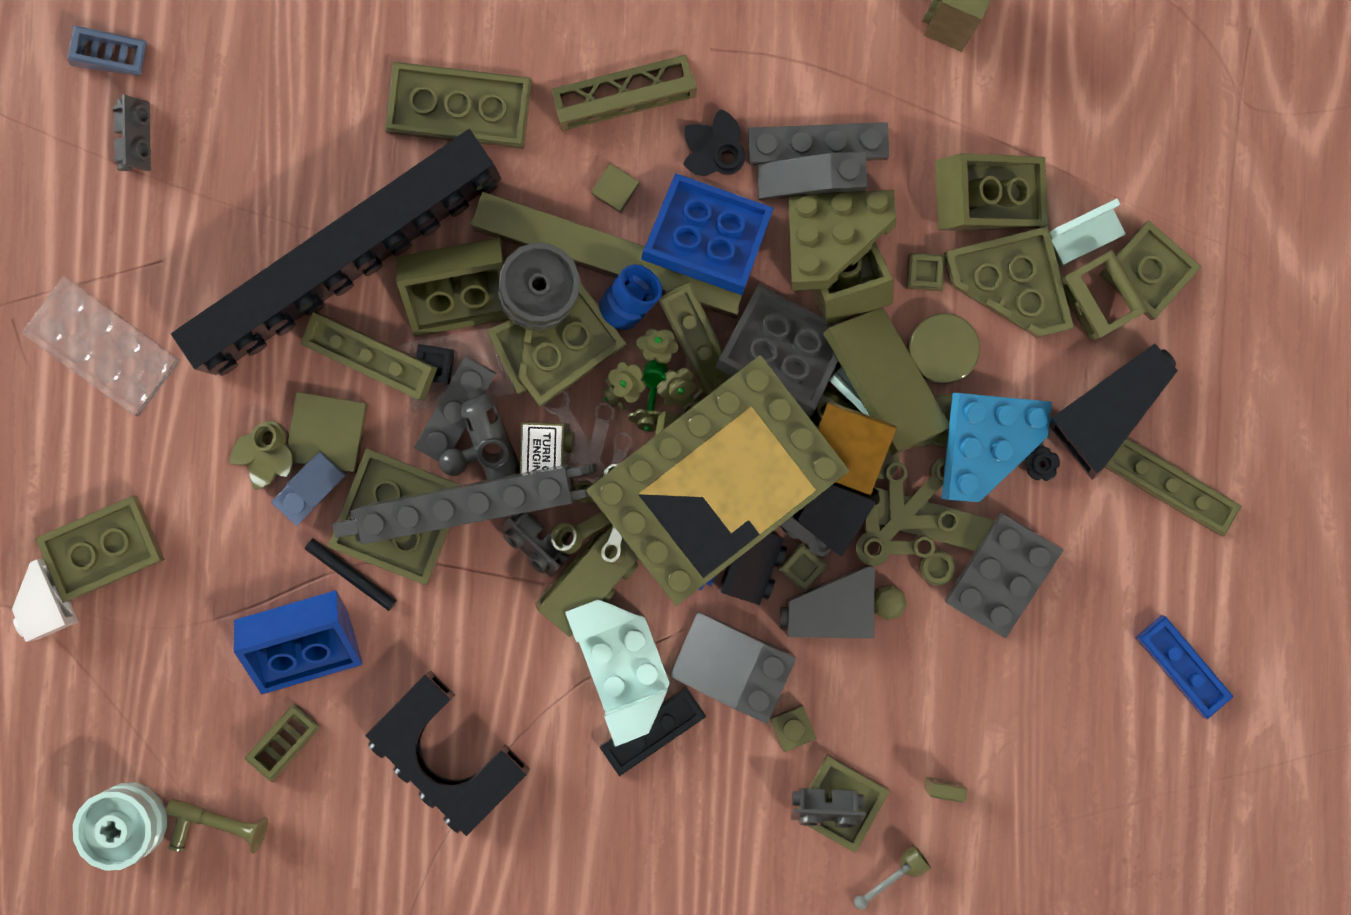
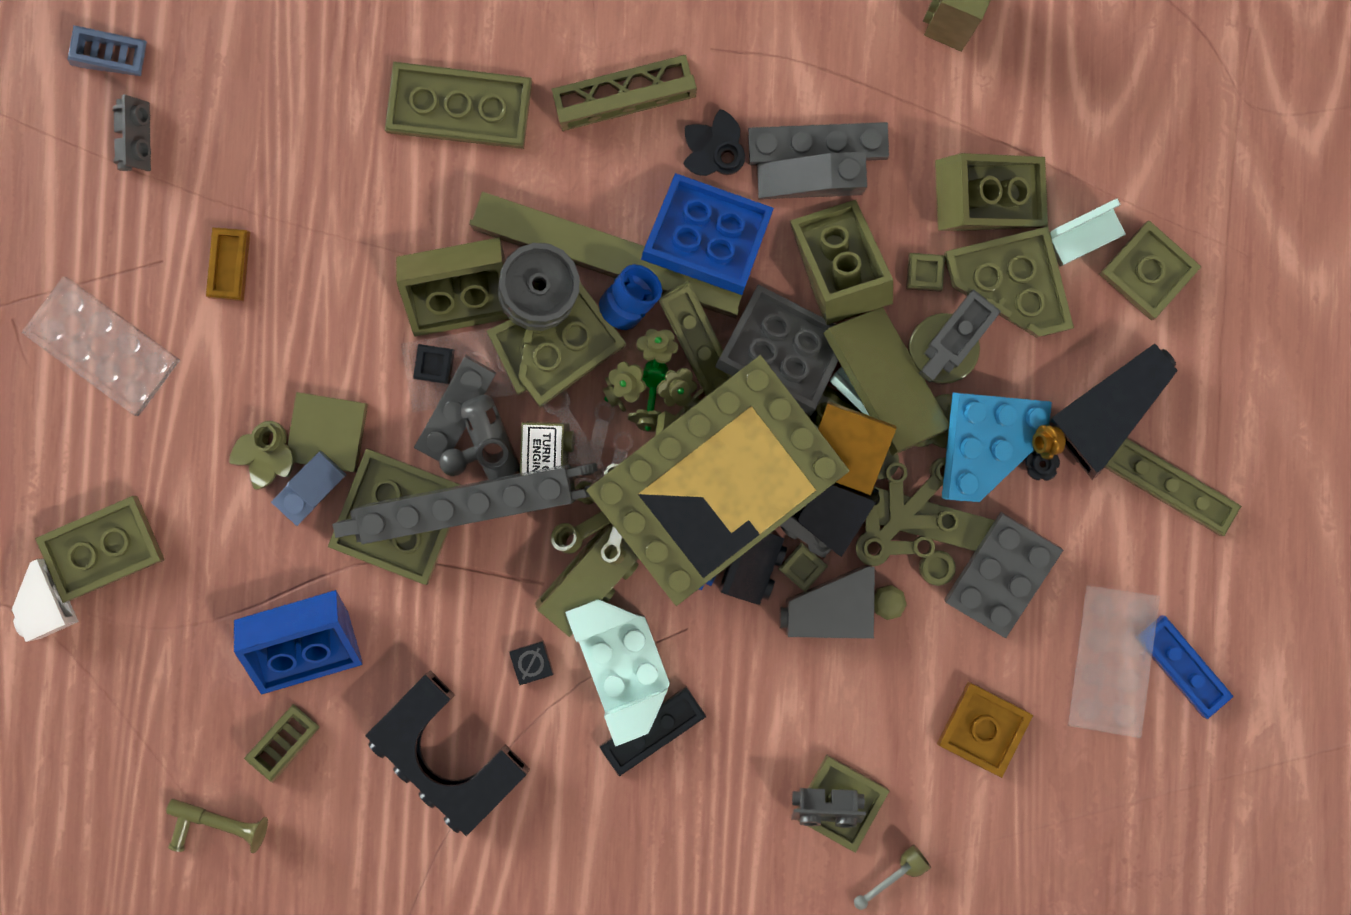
light aqua wheel [72,782,168,871] -> none
black brick [171,129,502,376] -> none
olive plate [301,312,438,400] -> none
black bar [305,538,398,611] -> none
dark grey hinge [500,512,570,577] -> none
olive tile [591,163,639,213] -> none
slope [669,612,796,724] -> none
olive plate [770,705,816,752] -> none
olive plate [789,190,896,291] -> none
olive tile [924,777,967,803] -> none
olive tile [1061,250,1147,341] -> none
none -> pearl gold tile [206,227,250,301]
none -> black tile [509,640,554,686]
none -> dark grey hinge [919,289,1001,383]
none -> pearl gold tile [937,681,1033,778]
none -> pearl gold plate [1032,425,1066,459]
none -> clear plate [1068,586,1160,738]

